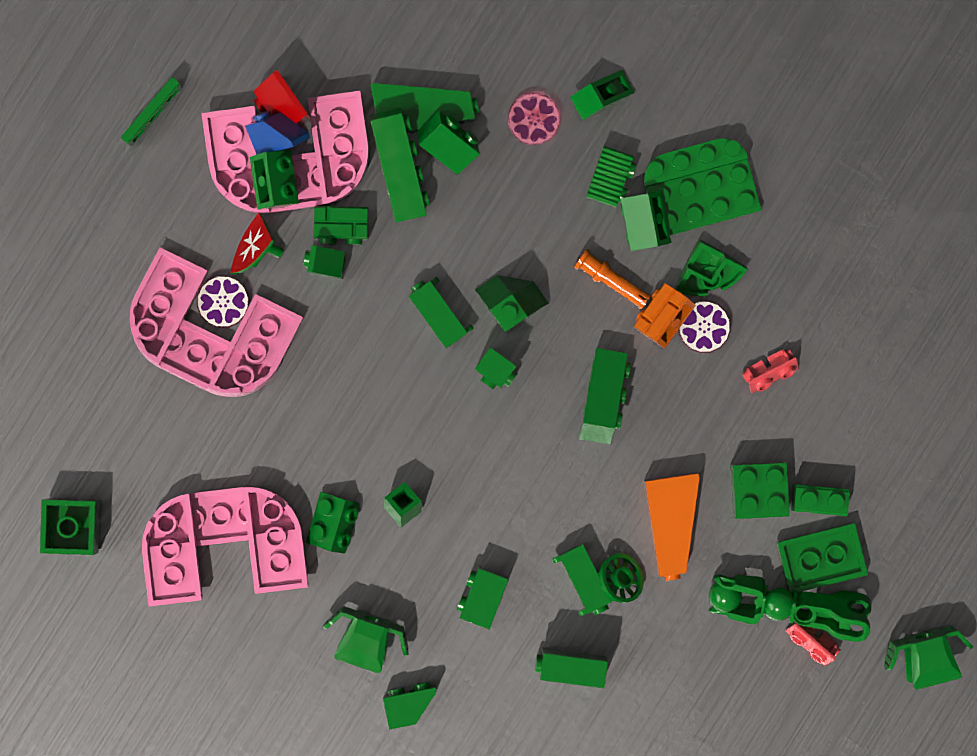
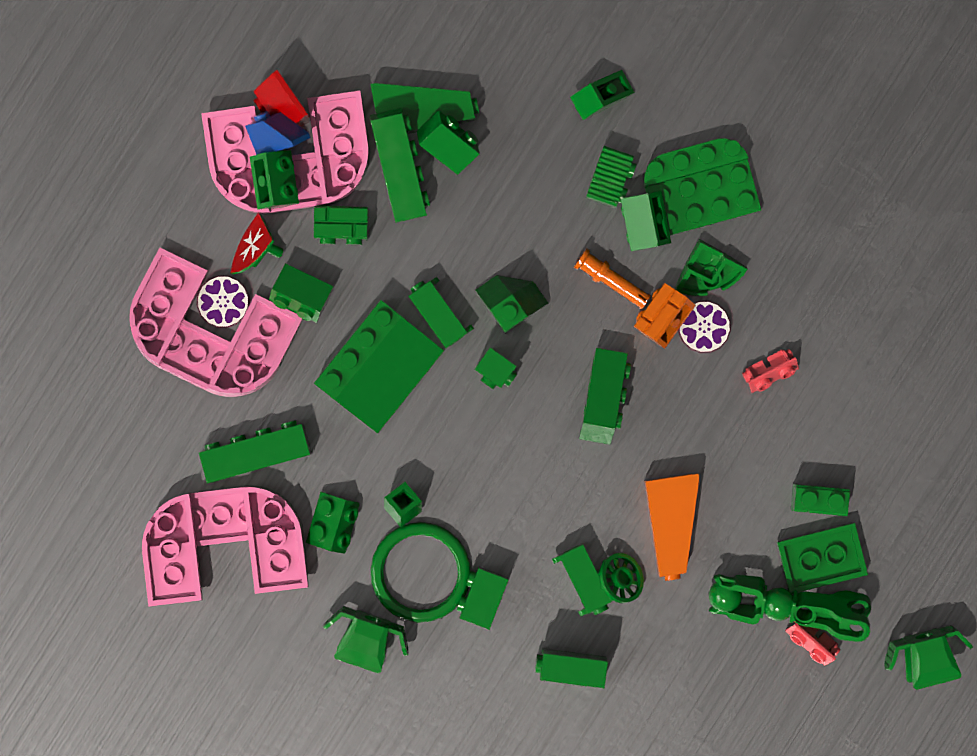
green brick [40,498,100,555] -> none
green tile [120,77,182,146] -> none
green slope [303,245,346,279] -> none
green slope [383,682,437,730] -> none
clear pink tile [508,92,560,146] -> none
green brick [730,462,790,519] -> none
none -> green brick [199,420,312,484]
none -> green brick [269,263,333,323]
none -> green slope [314,300,444,433]
none -> green wedge [370,522,471,623]

